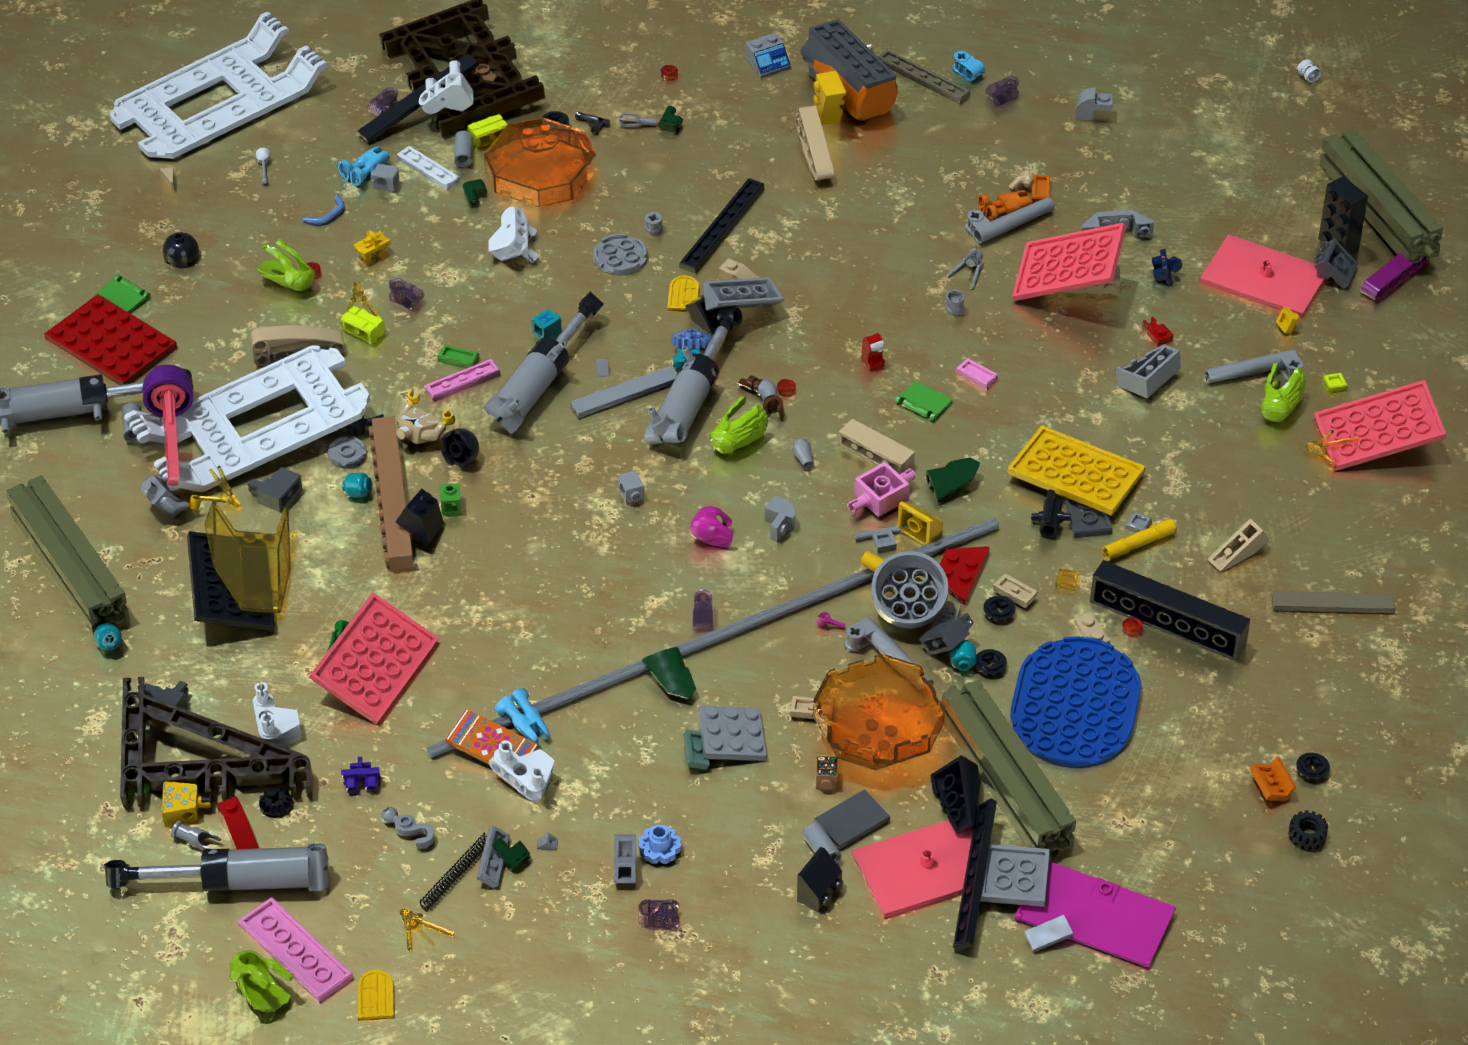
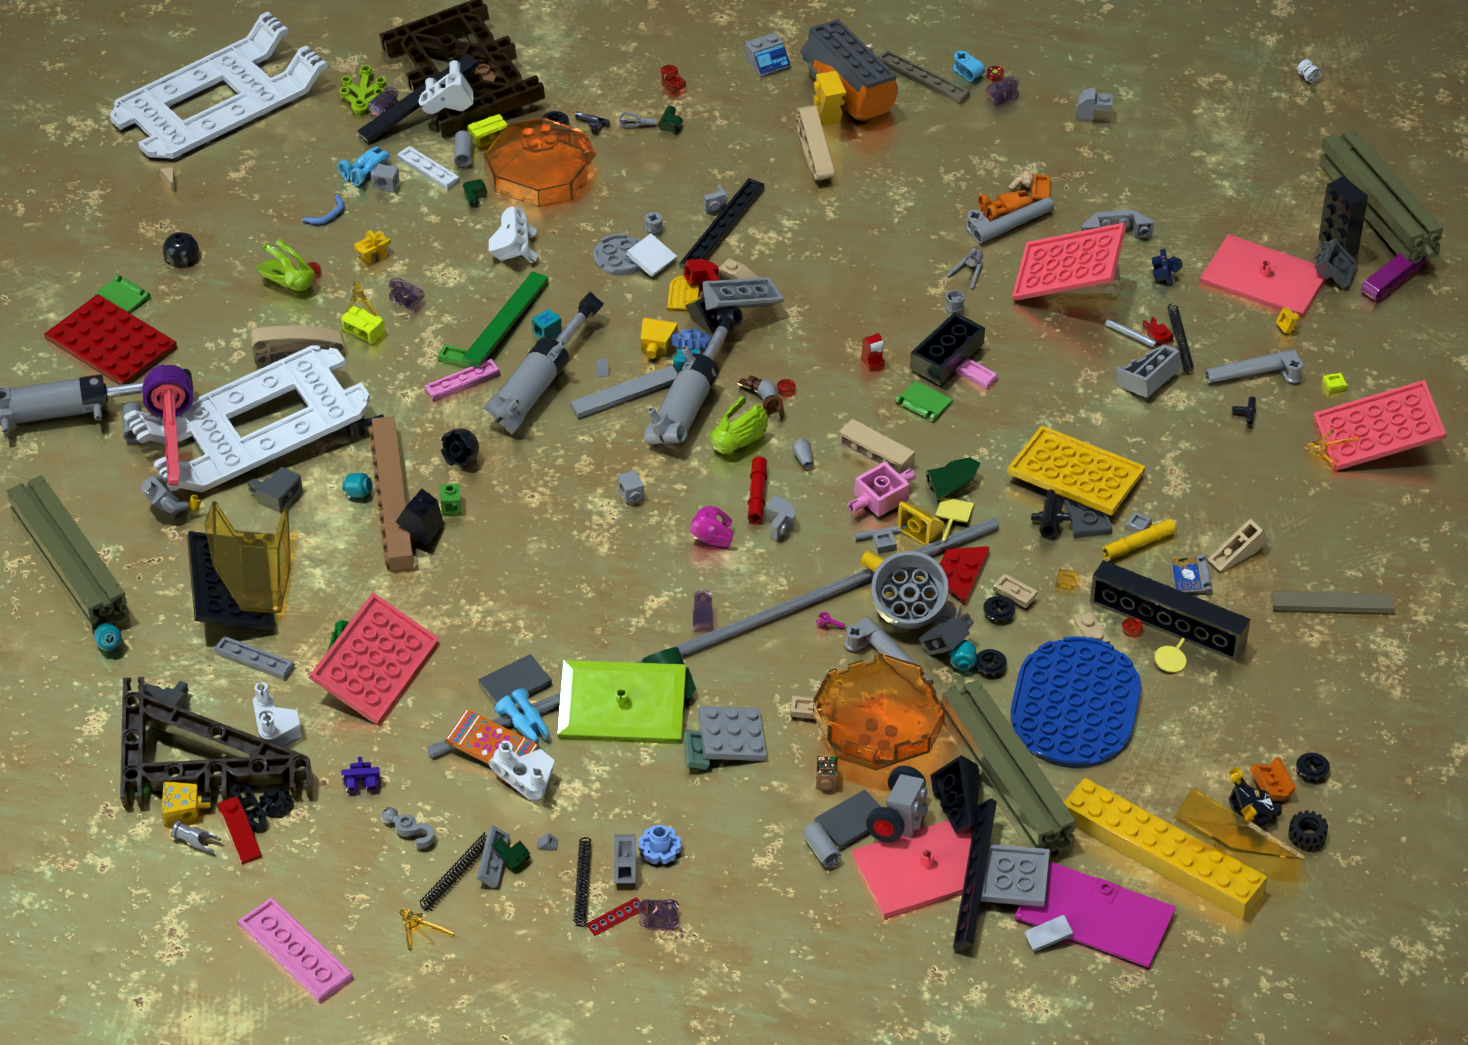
light grey piece [104,843,329,892] -> none
clear yellow plant [198,466,241,508] -> none
lime hair [229,950,294,1012] -> none
white hinge [256,148,270,184] -> none
light grey tile [328,437,366,468] -> none
yellow window [357,970,394,1020] -> none
tan torso [396,390,456,444] -> none
black slope [797,847,843,912] -> none
lime hair [1261,363,1306,422] -> none
none -> light grey tile [214,636,295,680]
none -> black beam [231,782,267,832]
none -> lime plant [339,65,387,115]
none -> green tile [462,271,548,368]
none -> dark grey tile [478,654,552,705]
none -> lime piece [557,660,686,742]
none -> black piece [573,837,591,926]
none -> red sticker [586,897,645,935]
none -> white tile [626,234,677,277]
none -> yellow torso [641,318,678,359]
none -> clear red plate [662,73,686,94]
none -> red brick [683,259,720,286]
none -> light grey bracket [703,184,728,213]
none -> red piece [748,456,767,523]
none -> brick [866,766,928,843]
none -> black brick [910,312,985,385]
none -> light yellow piece [935,497,974,541]
none -> clear red tile [986,66,1004,82]
none -> yellow brick [1064,778,1267,920]
none -> light grey bar [1105,319,1157,348]
none -> light yellow piece [1154,638,1186,673]
none -> black piece [1167,303,1194,374]
none -> piece [1169,554,1213,594]
none -> clear yellow windscreen [1174,788,1305,860]
none -> black torso [1228,767,1282,831]
none -> black piece [1232,396,1256,425]

